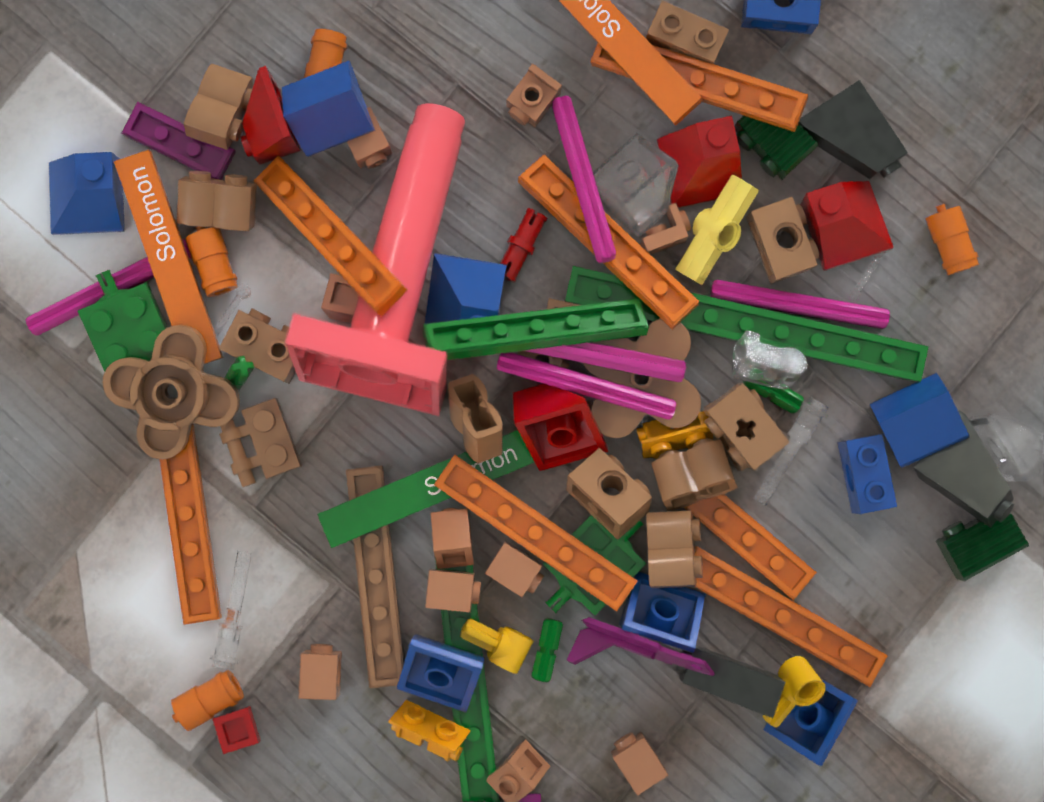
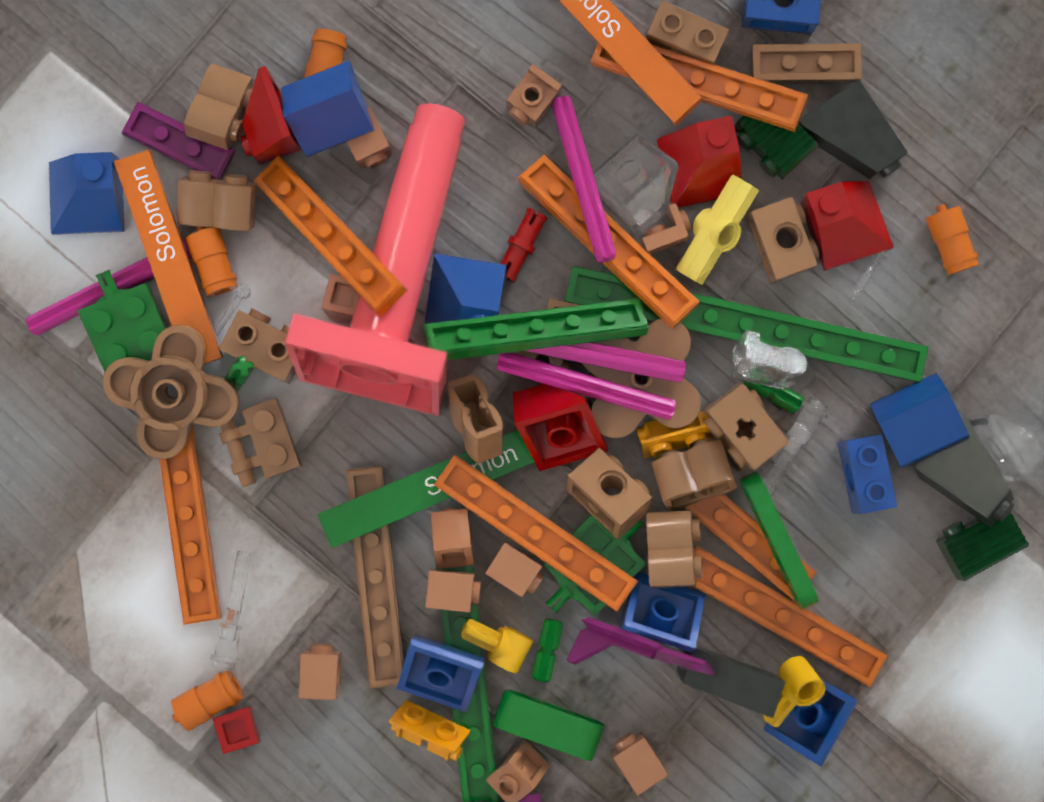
dark pink axle [710,280,890,329] -> none
none -> green beam [492,689,605,761]
none -> green beam [739,471,819,610]
none -> medium nougat plate [751,43,862,84]

